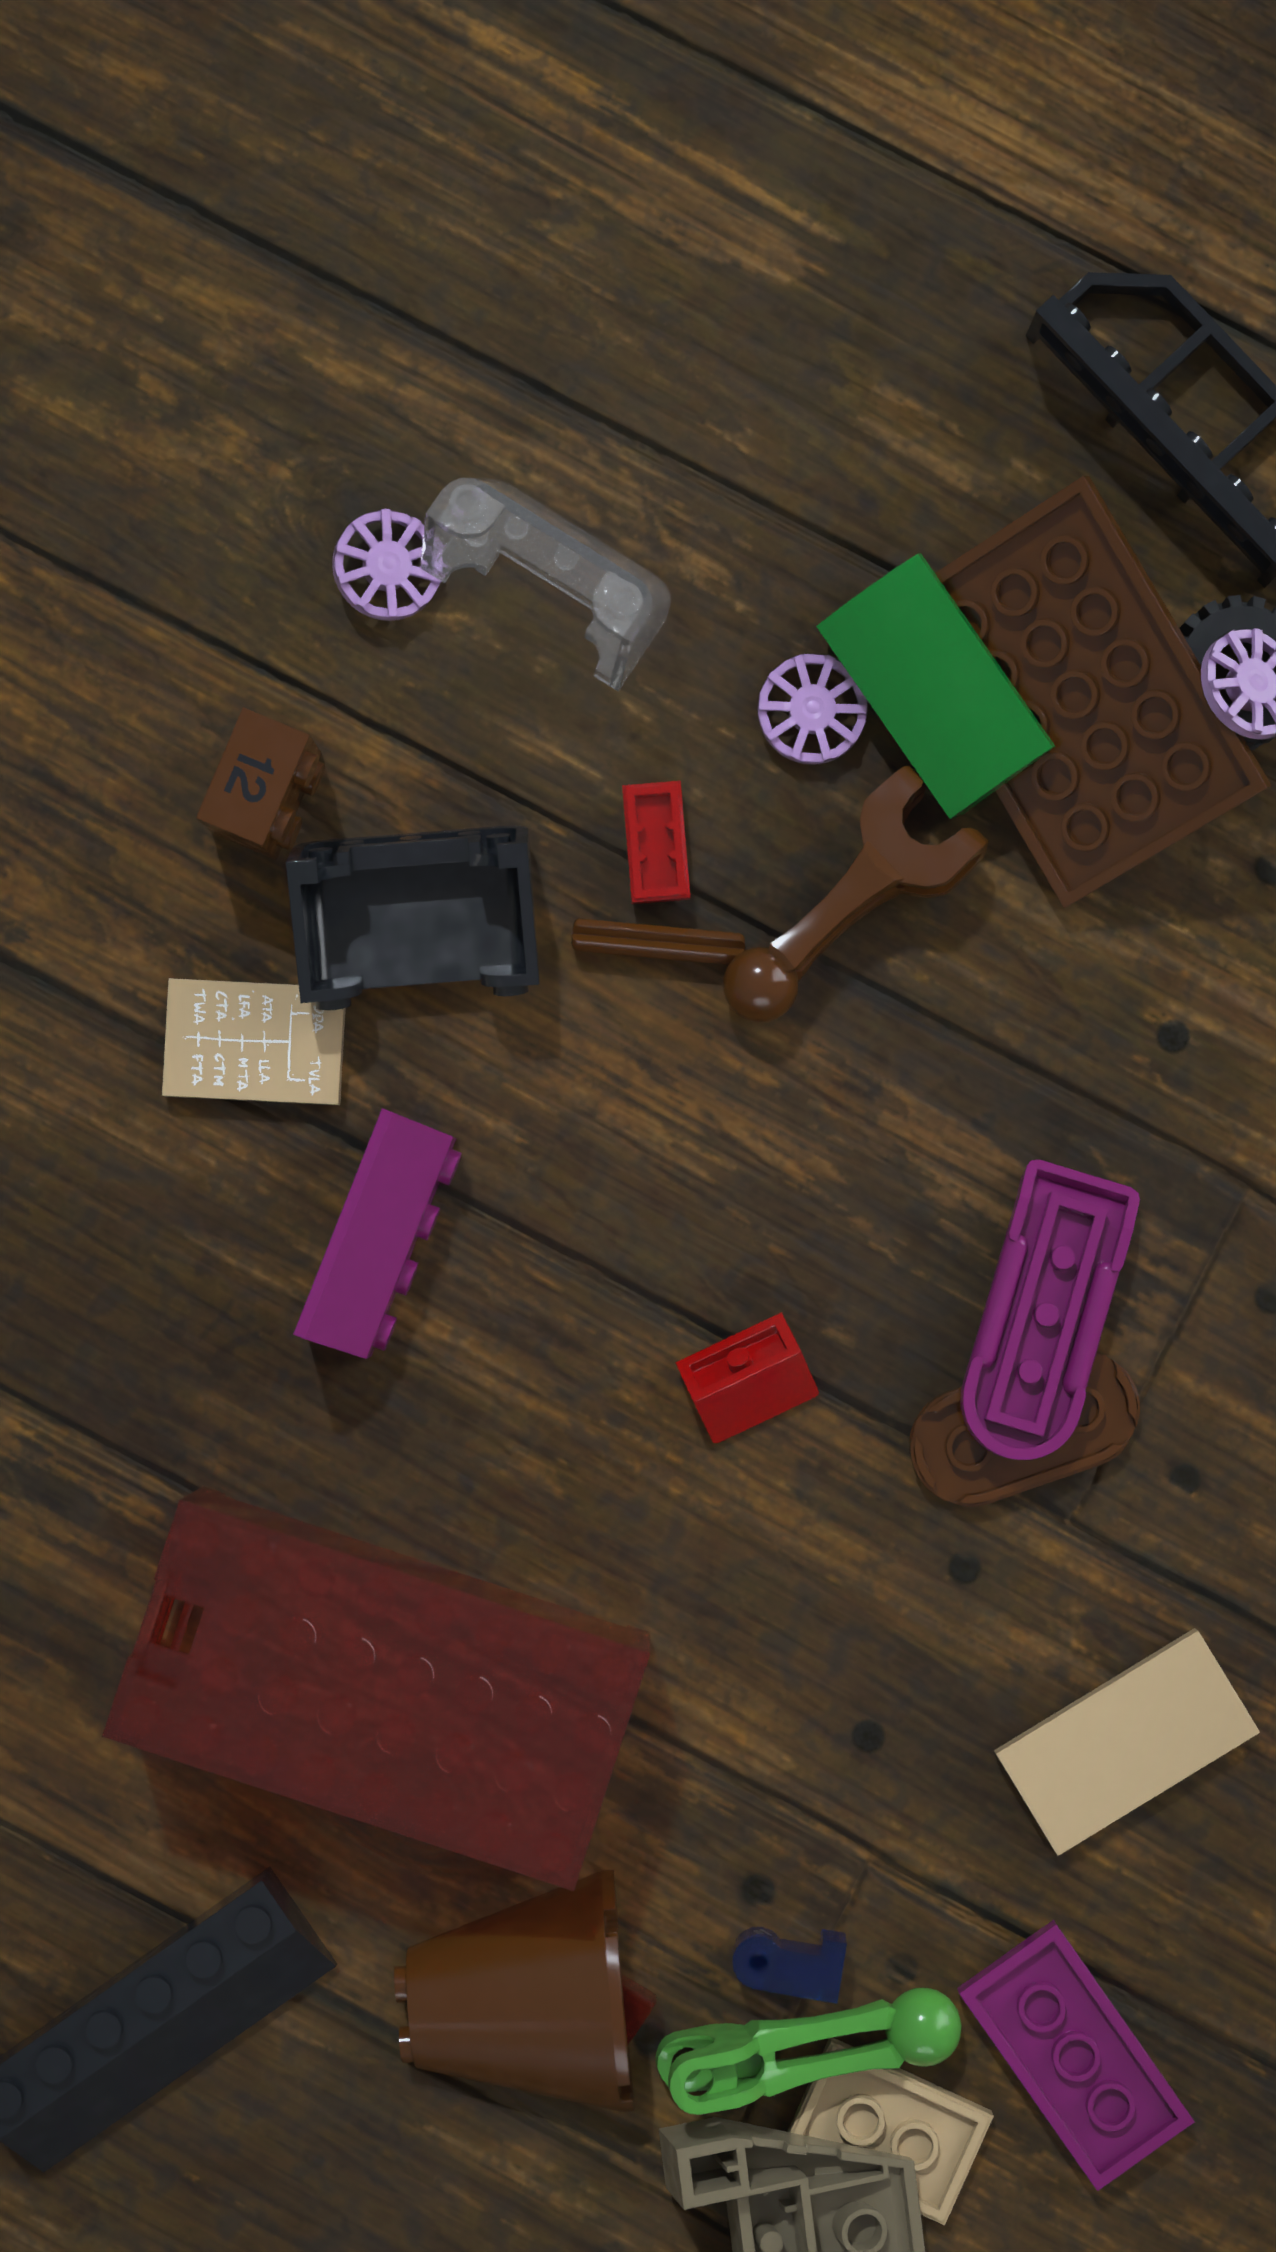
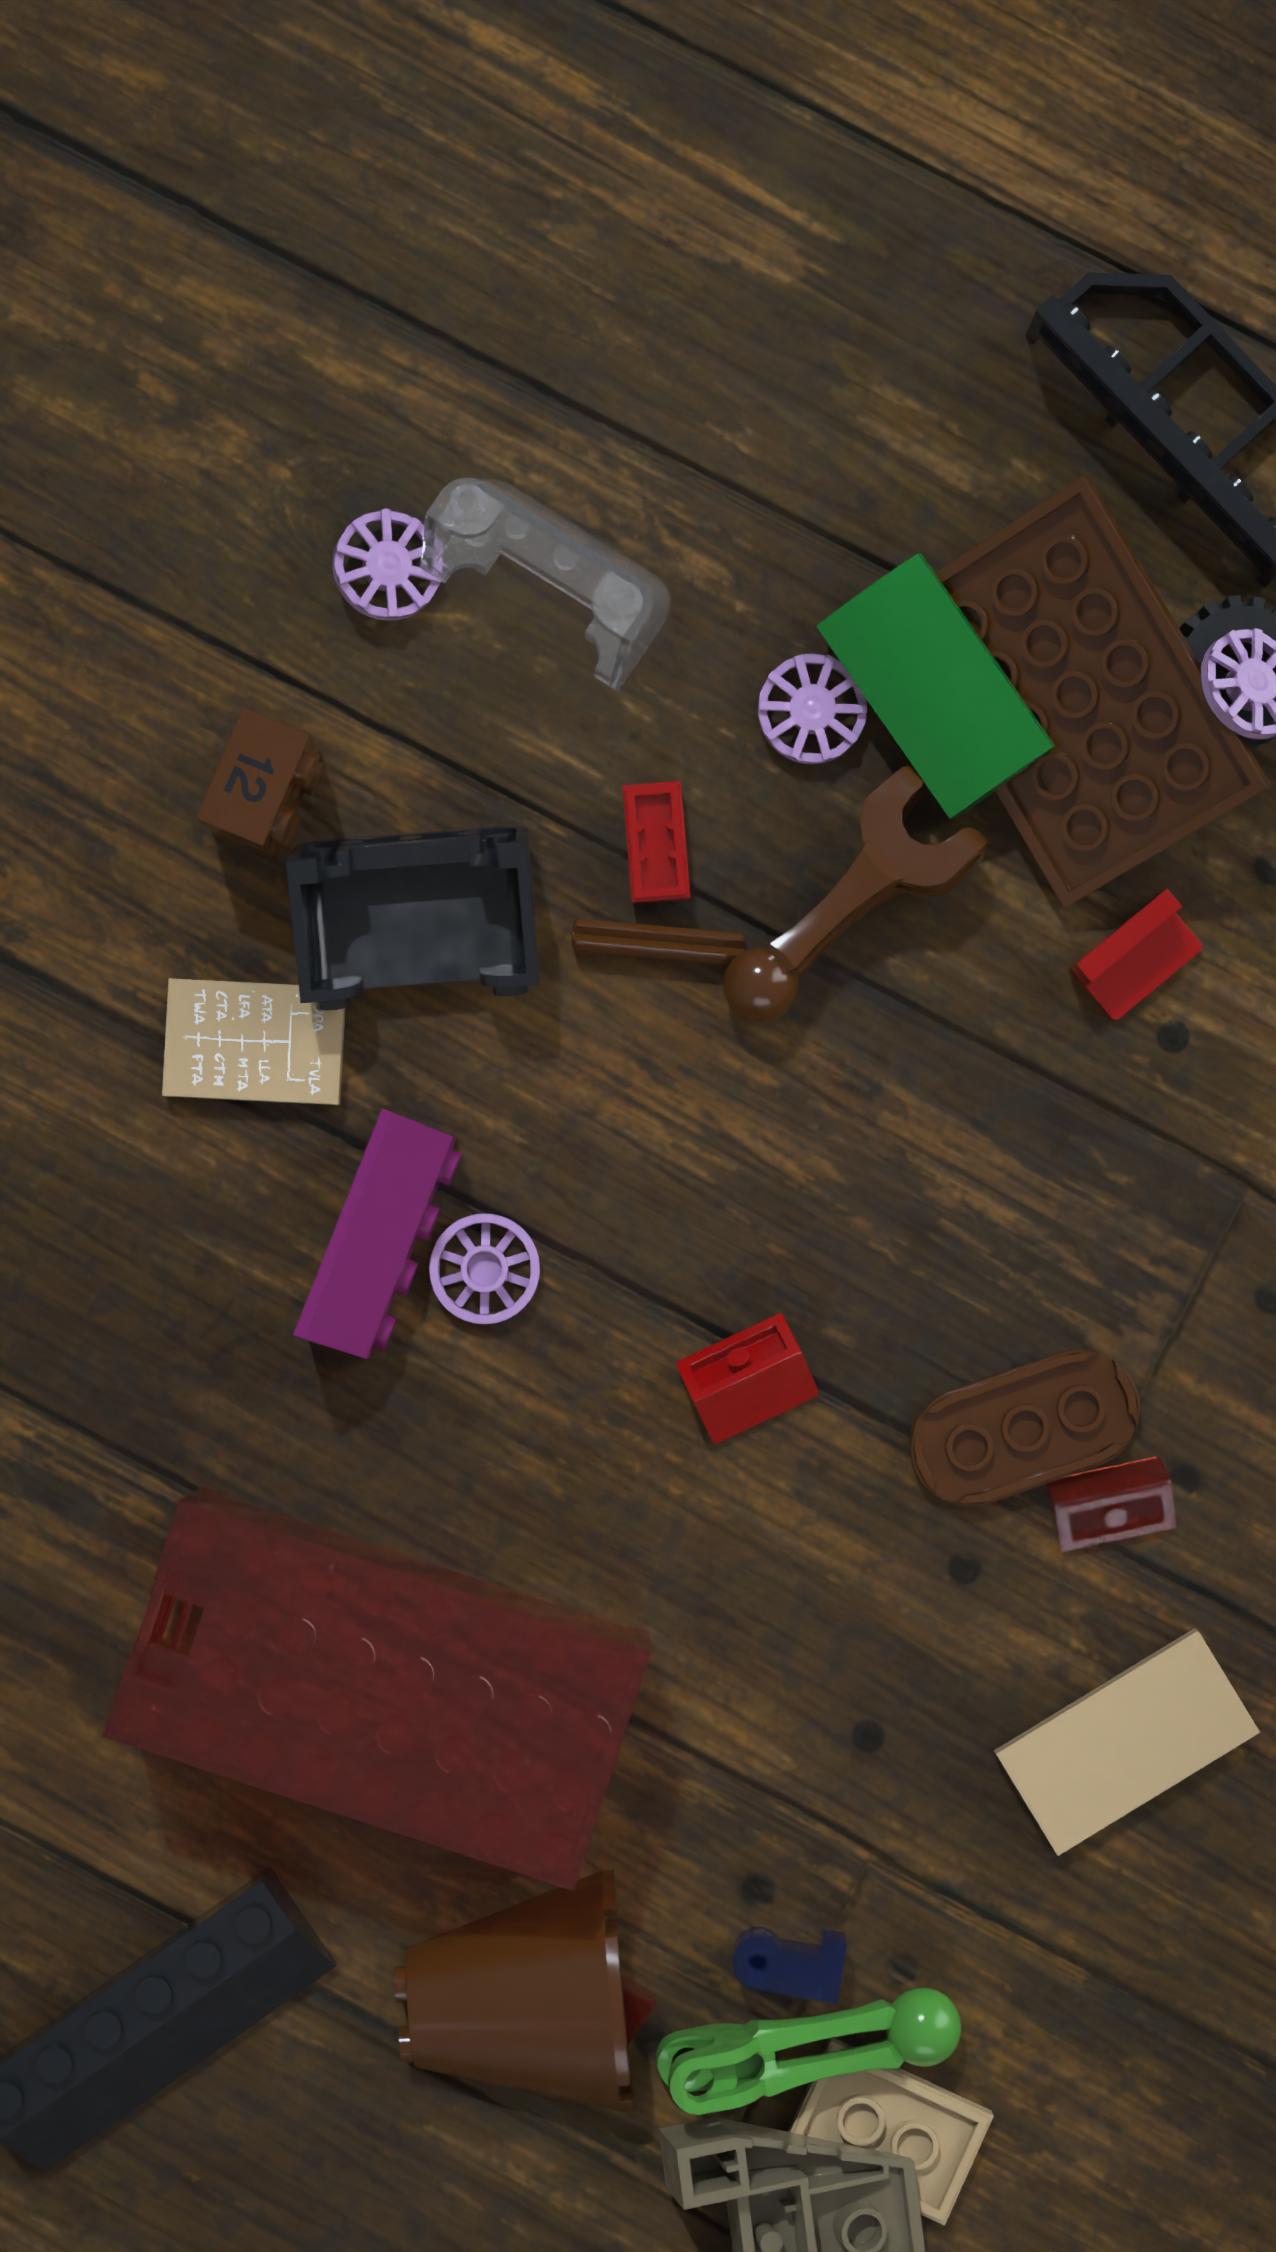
magenta plate [957,1920,1195,2191] -> none
magenta piece [960,1160,1140,1460] -> none
none -> lavender wheel [429,1214,540,1324]
none -> clear red slope [1047,1457,1176,1552]
none -> red panel [1069,888,1203,1021]

